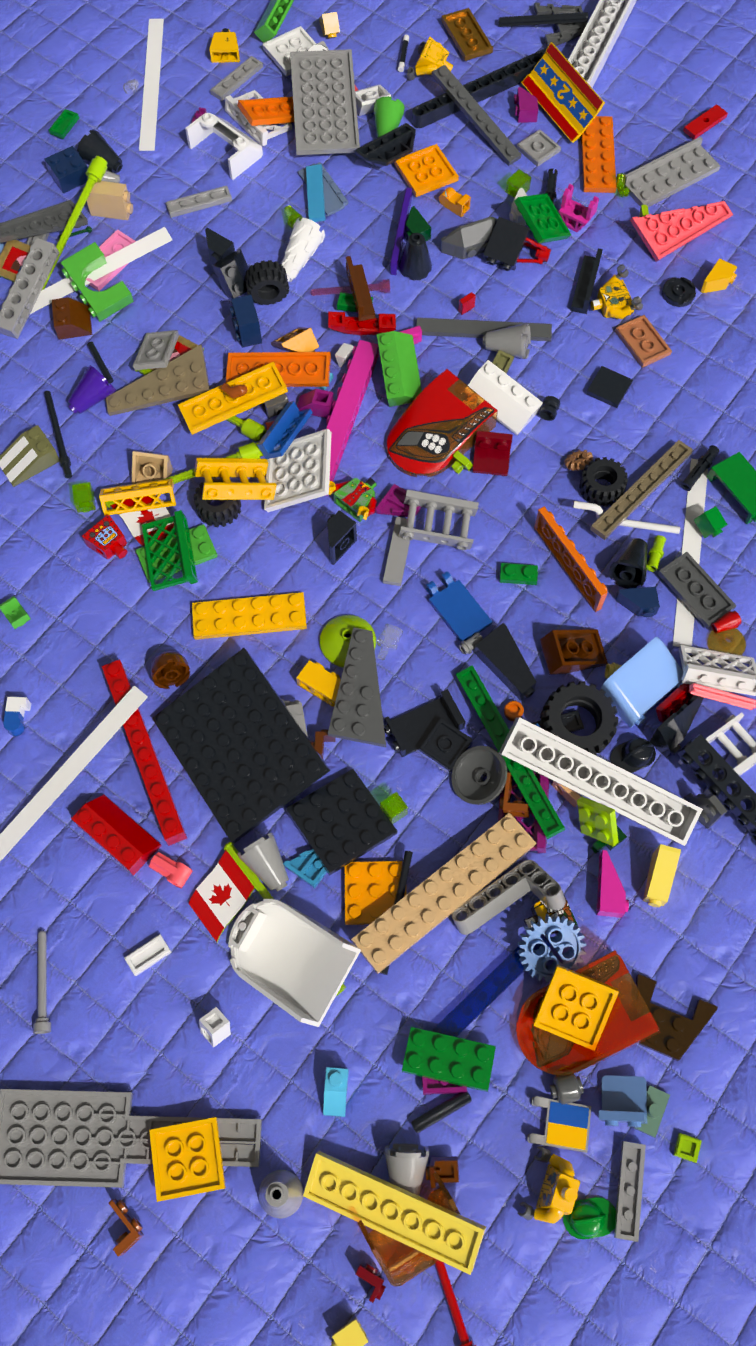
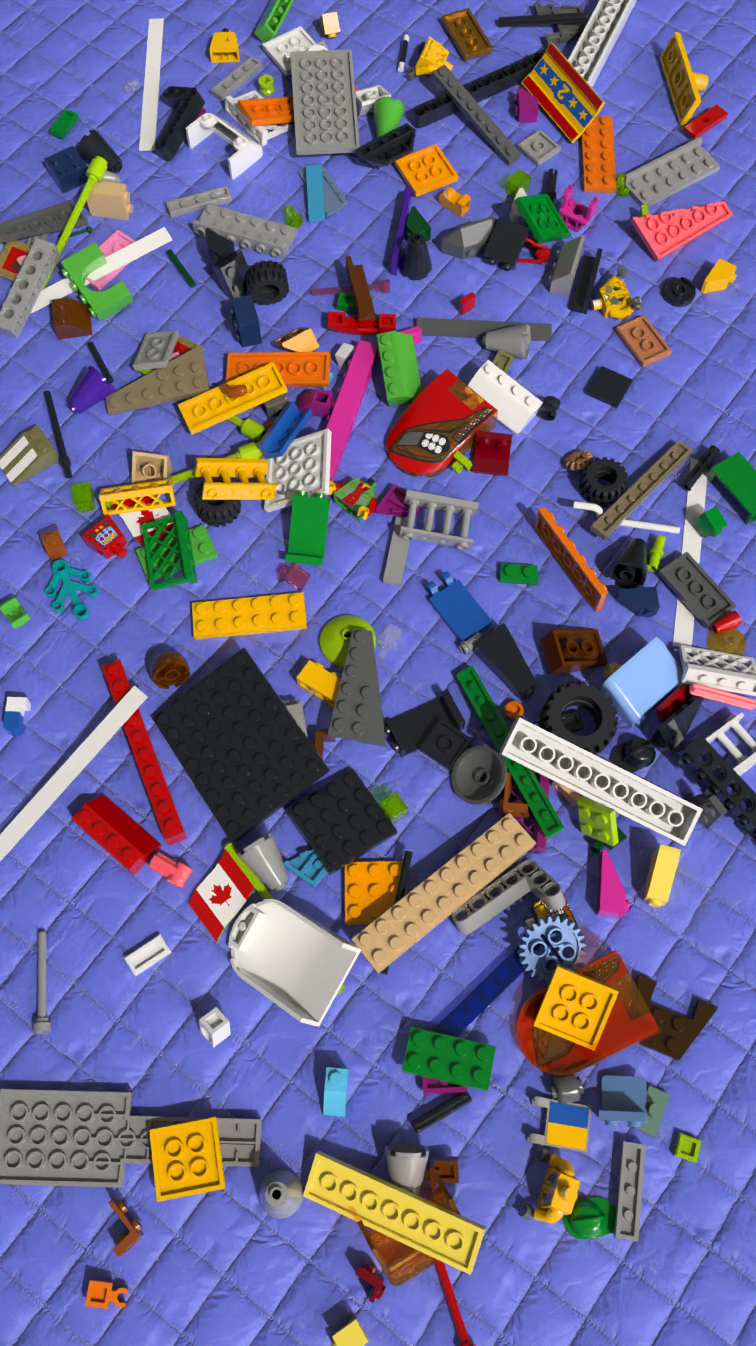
white cone [281,218,325,282] -> none
black slope [327,510,357,565] -> none
none -> dark orange slope [39,524,69,561]
none -> teal plant [45,560,99,621]
none -> orange plate [85,1279,128,1309]
none -> black beam [155,86,205,161]
none -> dark green bar [166,249,196,288]
none -> light grey bracket [192,203,297,259]
none -> lime wheel [258,75,275,96]
none -> clear pink bracket [278,562,311,591]
none -> green panel [285,491,330,566]
none -> light grey slope [548,235,585,297]
none -> yellow plate [660,32,708,126]

